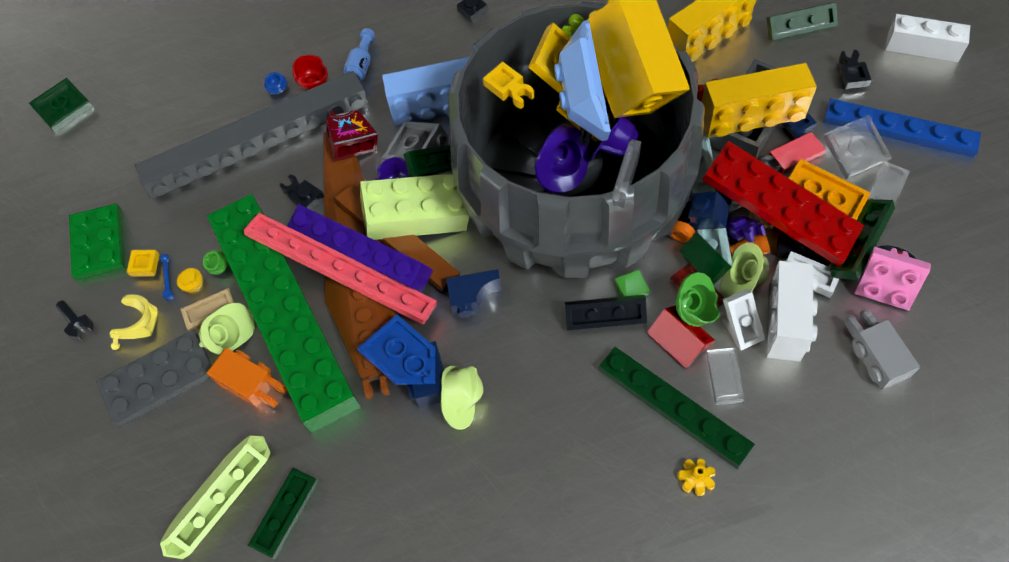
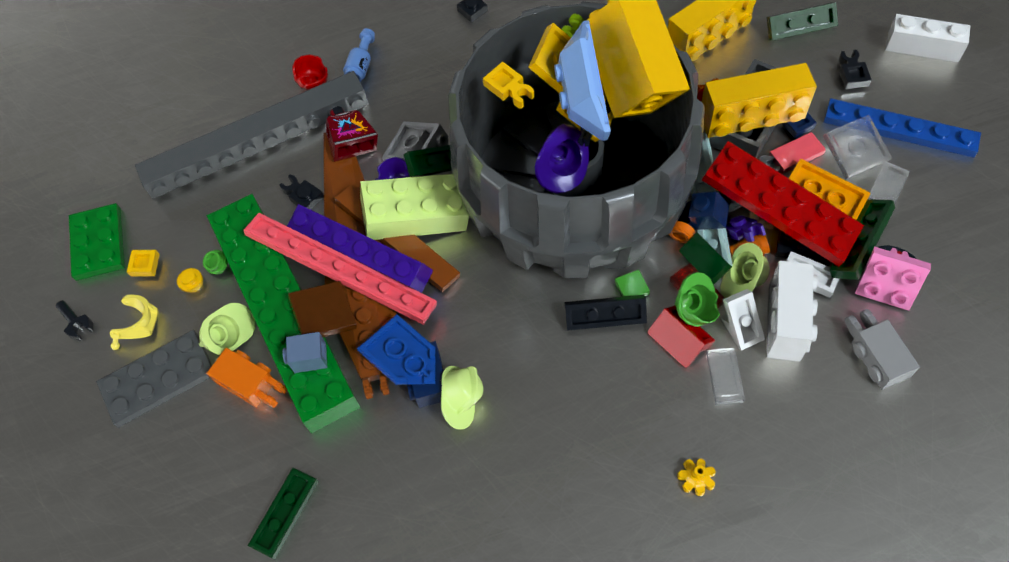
dark green tile [29,77,93,133] -> none
blue hinge [159,254,174,301] -> none
yellowish green brick [160,435,270,559] -> none
tan tile [180,288,235,332] -> none
blue plate [264,72,287,94] -> none
light blue brick [382,56,471,126] -> none
dark blue arch [446,269,502,318] -> none
dark purple piece [589,117,638,161] -> none
dark green plate [598,347,755,469] -> none
clear tile [613,139,641,208] -> none
none -> sand blue brick [283,332,327,373]
none -> reddish brown tile [288,281,357,337]

